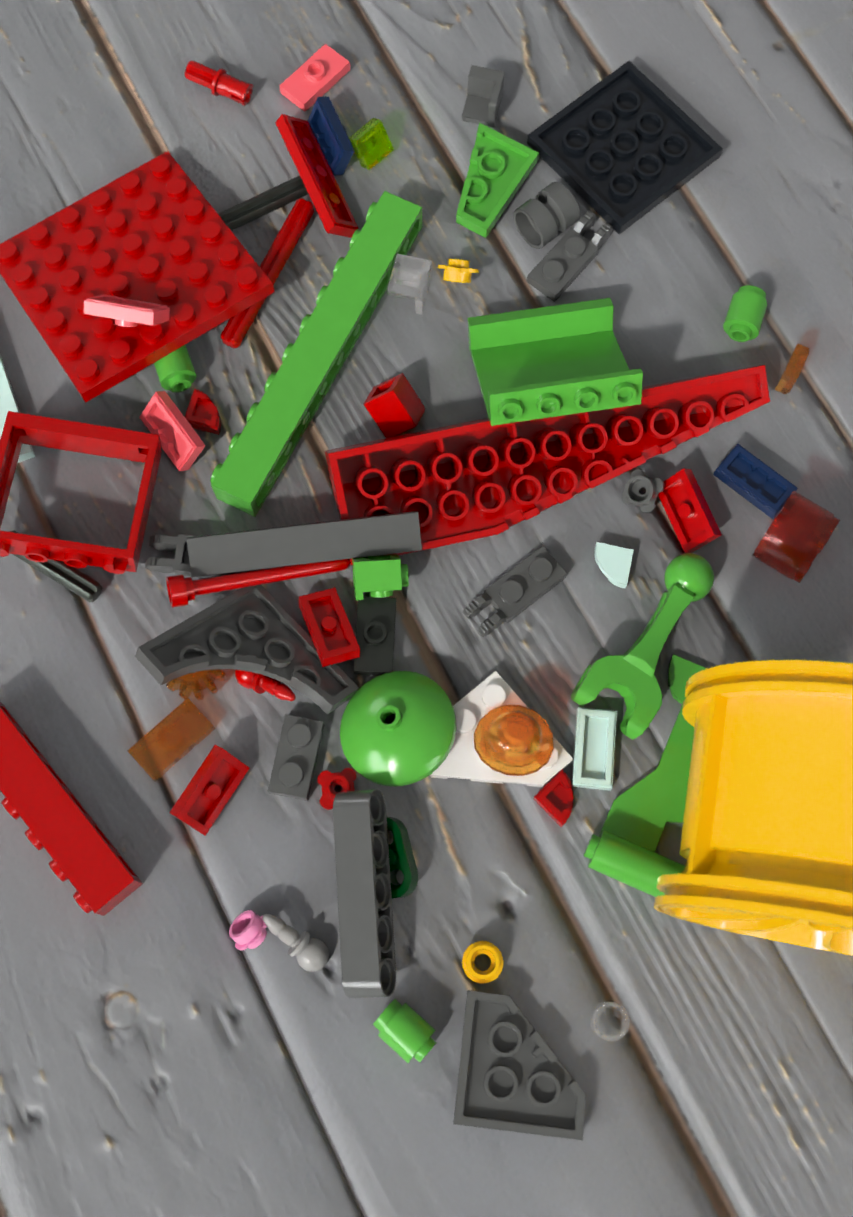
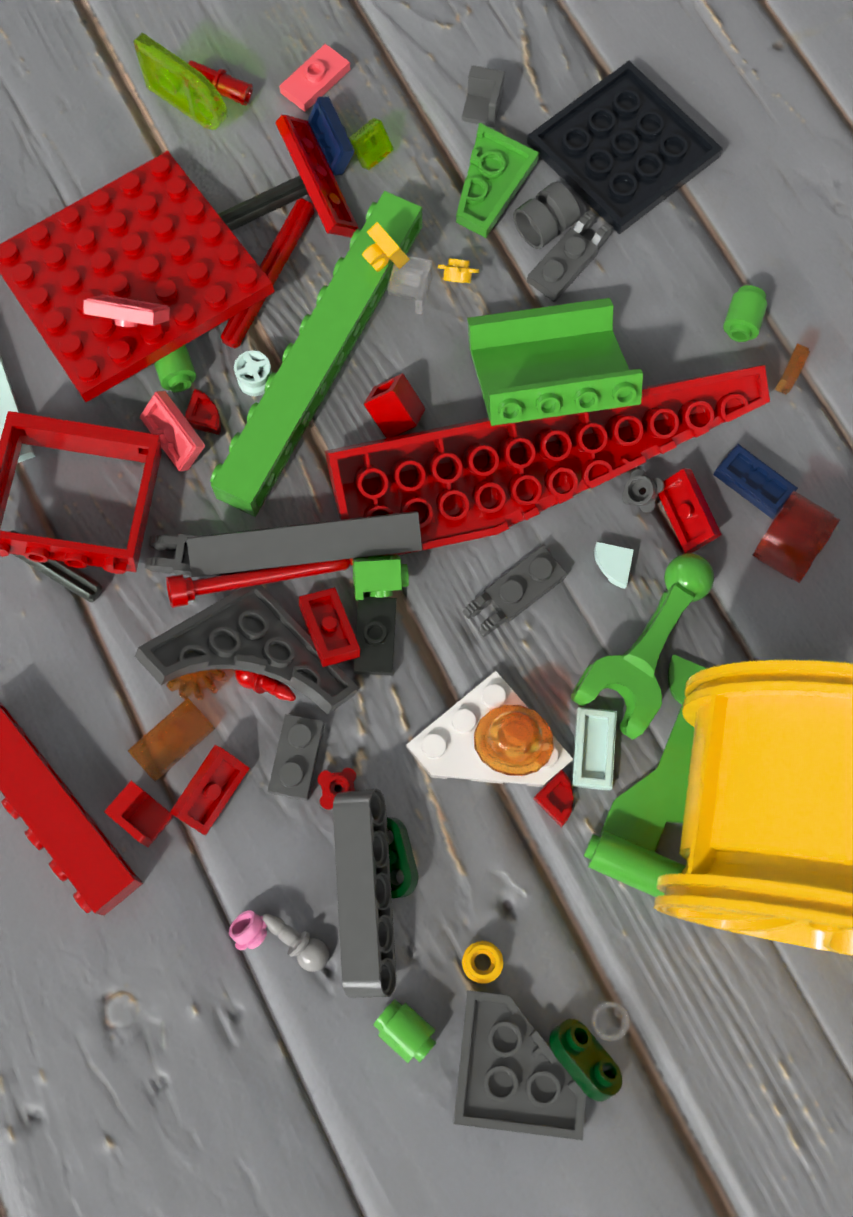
bright green dish [340,671,456,787] -> none
none -> red panel [104,780,173,847]
none -> clear neon green tile [133,32,228,130]
none -> light aqua wheel [234,350,272,396]
none -> yellow tile [362,222,410,272]
none -> dark green plate [549,1019,622,1102]

